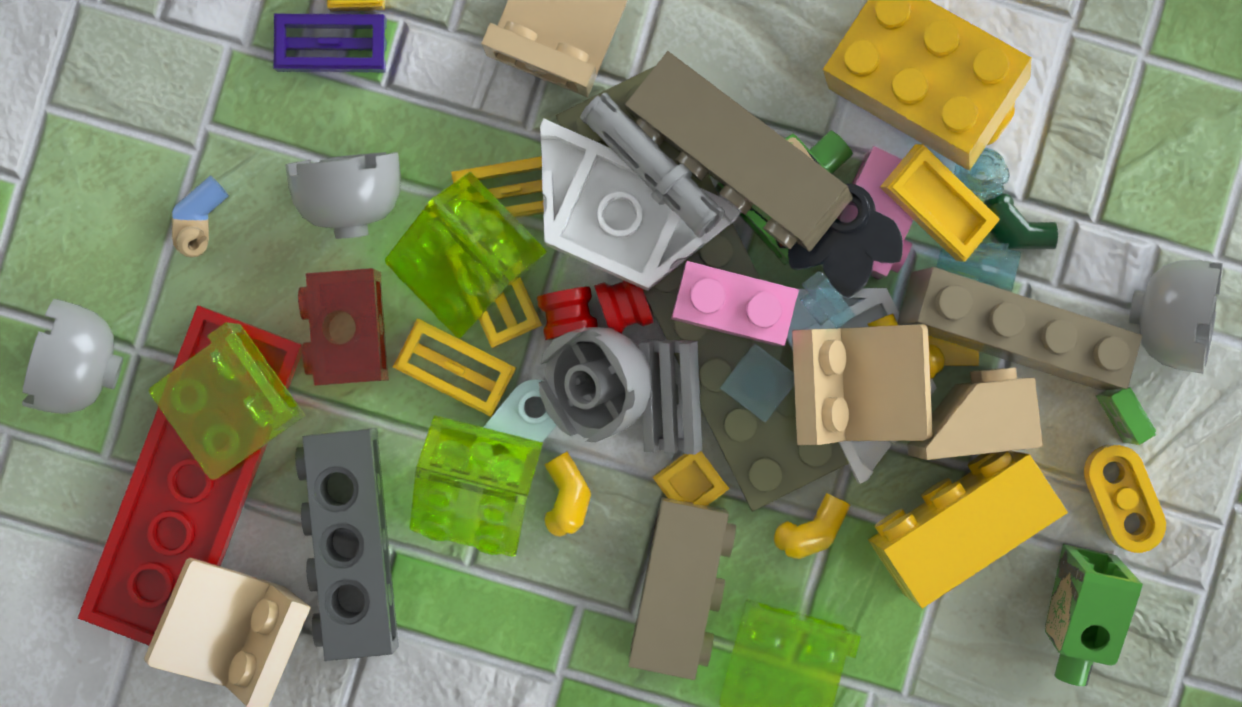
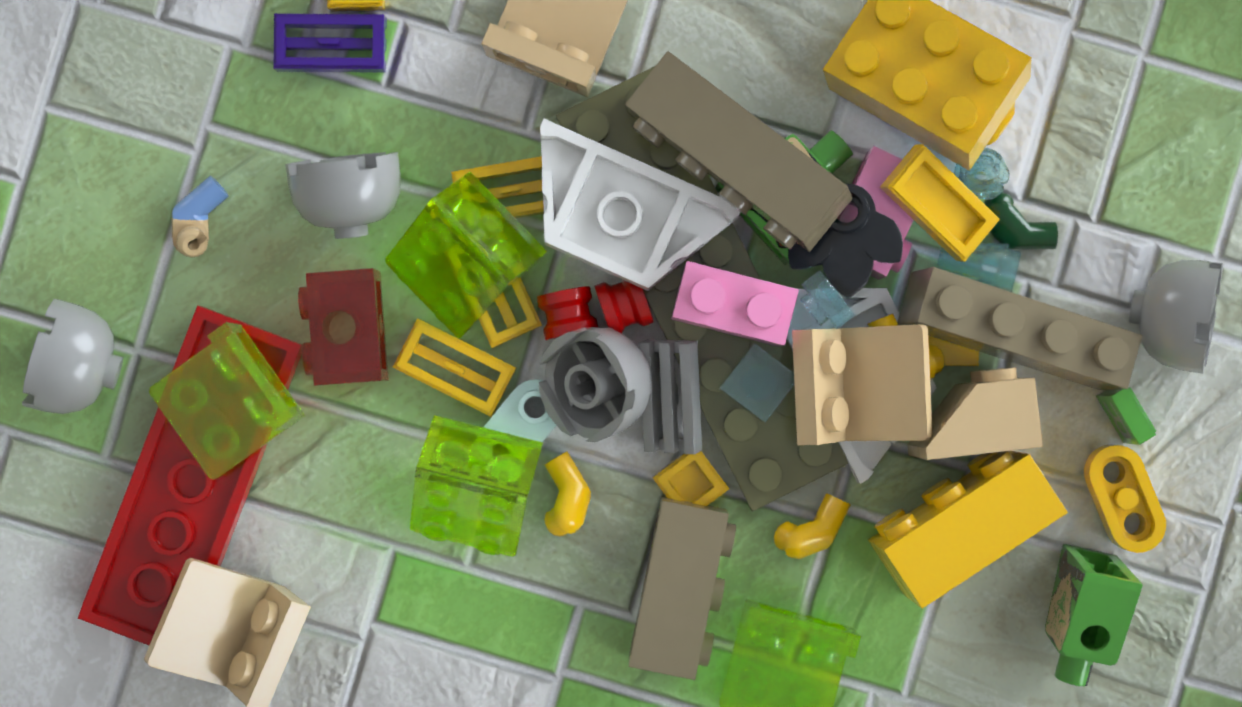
dark grey brick [295,428,399,661] -> none
light grey pin [580,93,725,238] -> none

